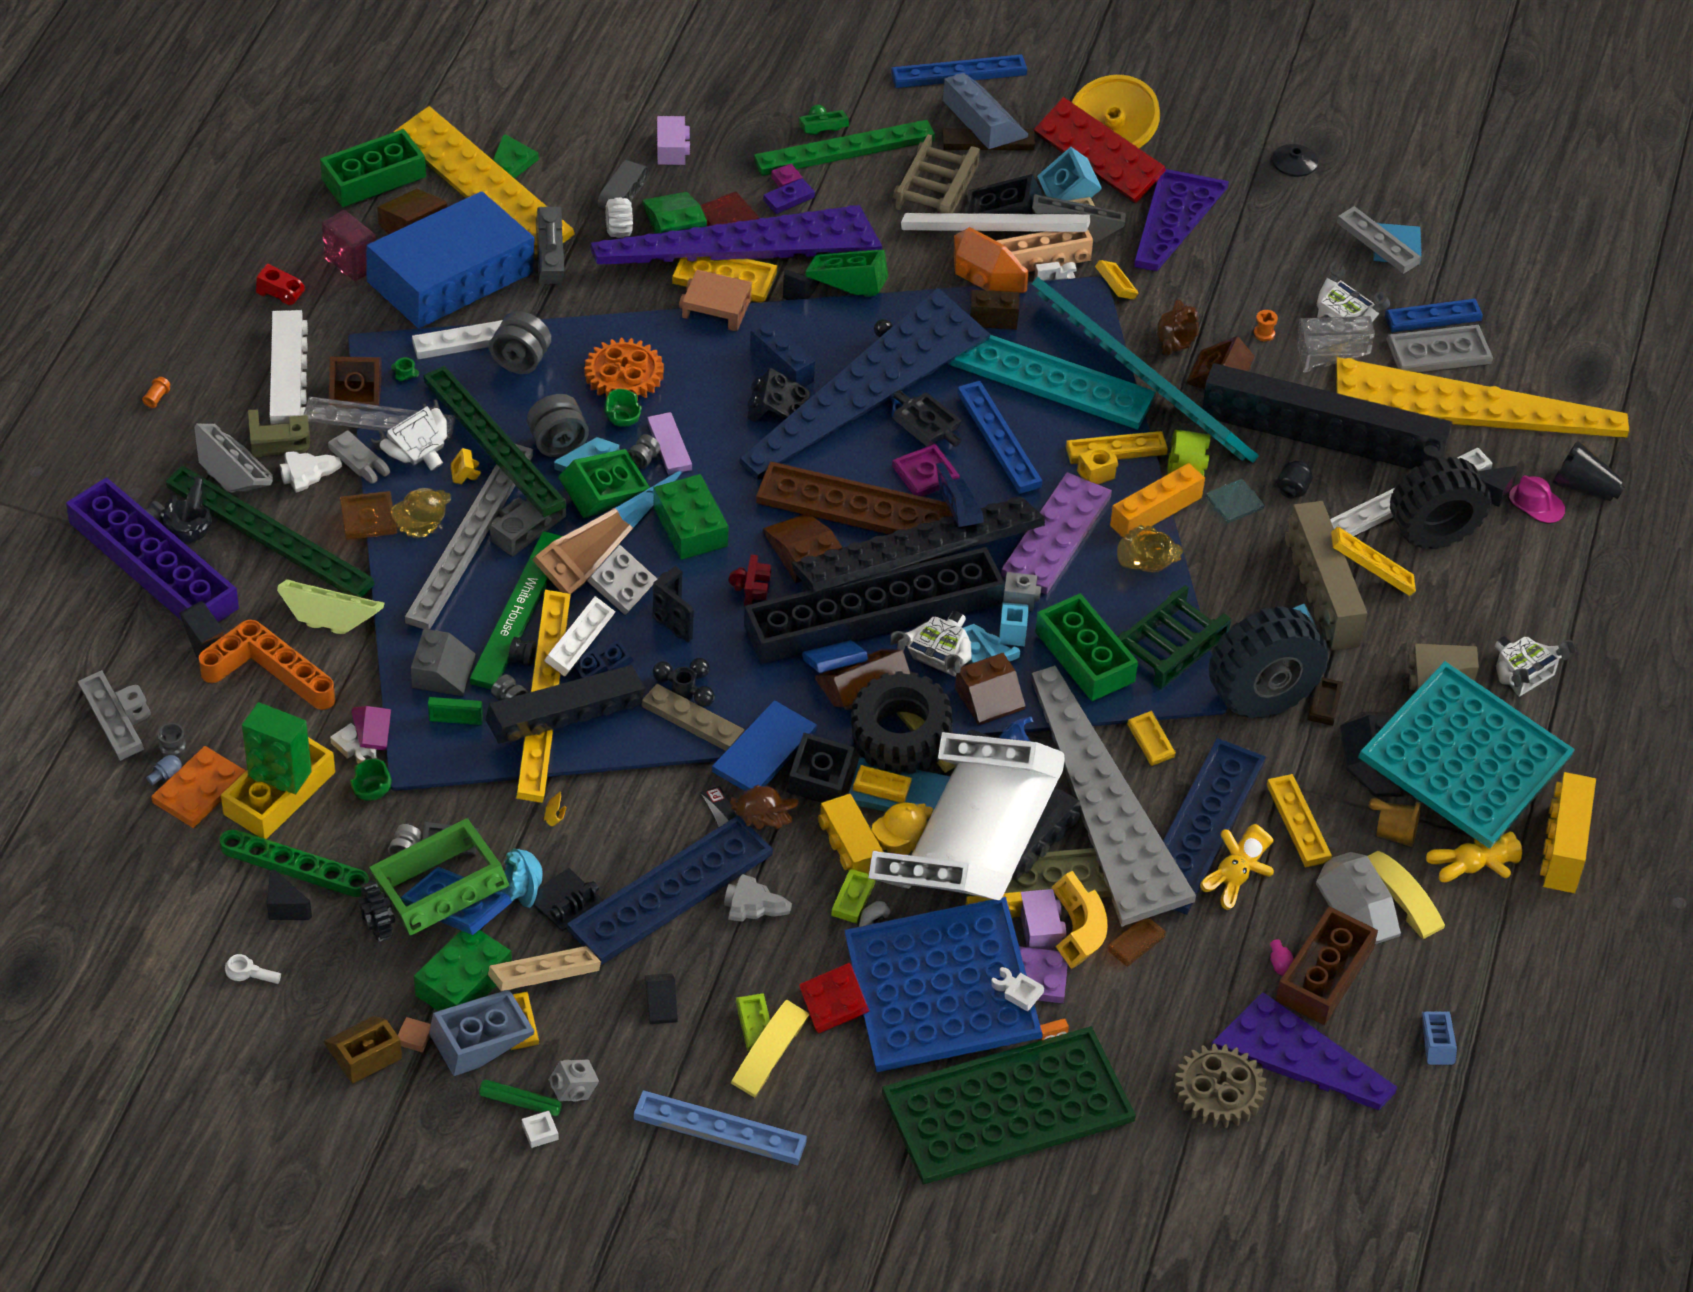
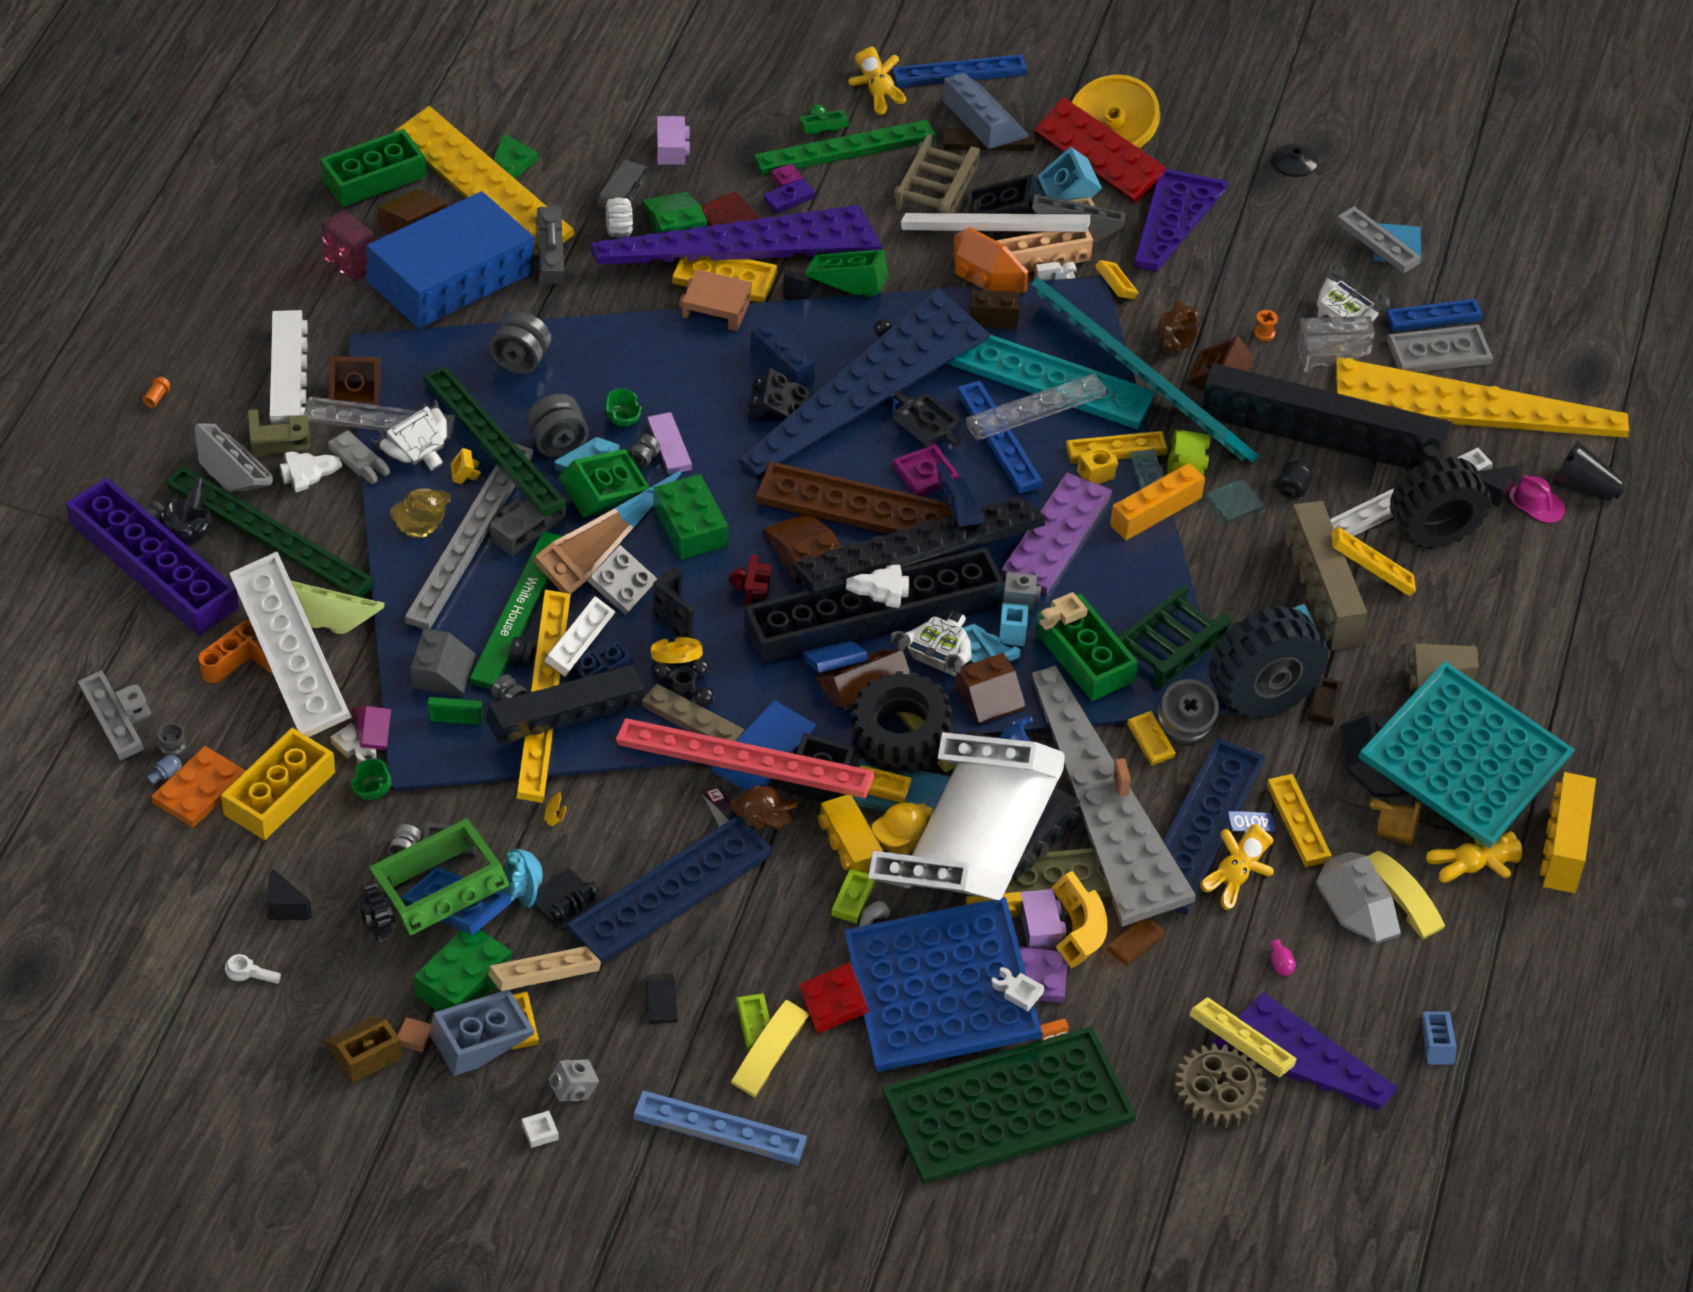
black slope [179,601,224,659] -> none
green beam [220,829,369,897] -> none
green brick [242,702,312,795] -> none
red leg [256,263,305,305] -> none
clear orange tile [340,491,397,540] -> none
green plate [391,357,419,381] -> none
white plate [412,320,503,359] -> none
green axle [479,1079,562,1116] -> none
orange gear [584,338,664,401] -> none
light grey rock [724,874,792,922] -> none
clear yellow hair [1117,525,1183,572] -> none
reddish brown brick [1275,906,1378,1026] -> none
torso [1495,636,1576,697] -> none
none -> white plate [230,552,351,737]
none -> coral plate [616,718,874,798]
none -> yellow tile [651,637,703,664]
none -> white rock [846,565,909,608]
none -> yellow animal [848,47,906,115]
none -> clear plate [966,373,1107,440]
none -> tan plate [1039,592,1088,630]
none -> nougat tile [1113,758,1131,797]
none -> clear light blue slope [1130,450,1164,490]
none -> dark grey wheel [1156,679,1219,746]
none -> light yellow tile [1189,997,1297,1078]
none -> sticker [1228,811,1277,832]

